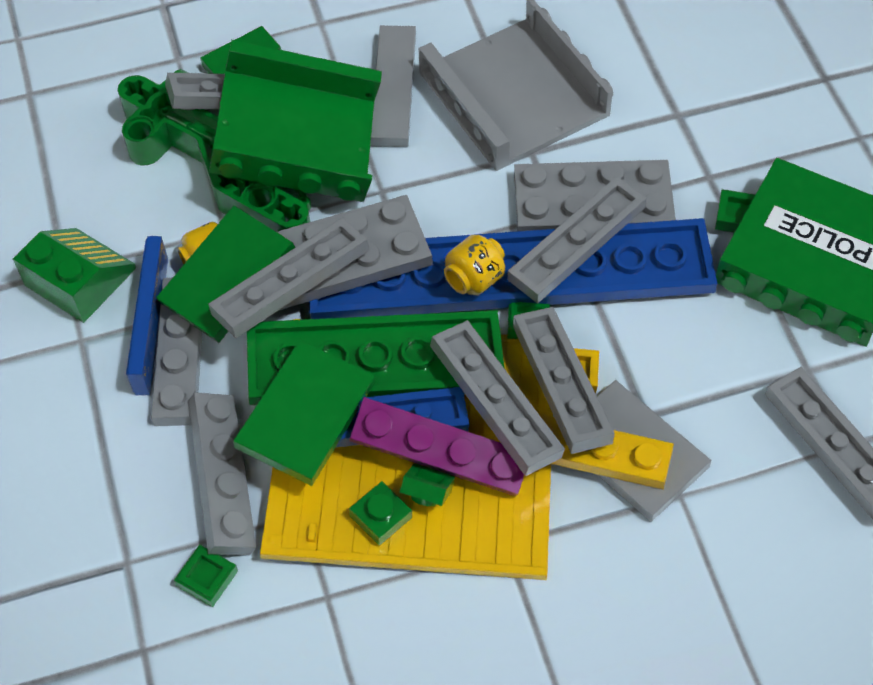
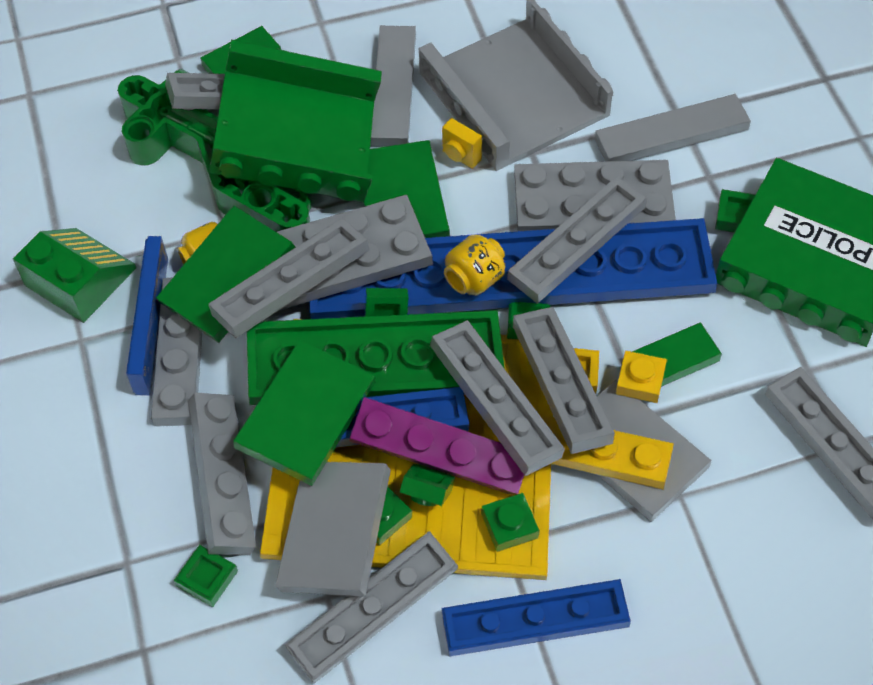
none -> light grey tile [275,462,391,596]
none -> light grey tile [285,531,458,684]
none -> green tile [363,140,450,238]
none -> green plate [365,288,409,317]
none -> blue tile [441,579,631,657]
none -> yellow plate [442,118,482,169]
none -> green plate [481,493,540,552]
none -> light grey tile [595,94,751,161]
none -> yellow plate [616,350,667,403]
none -> green tile [632,322,722,387]

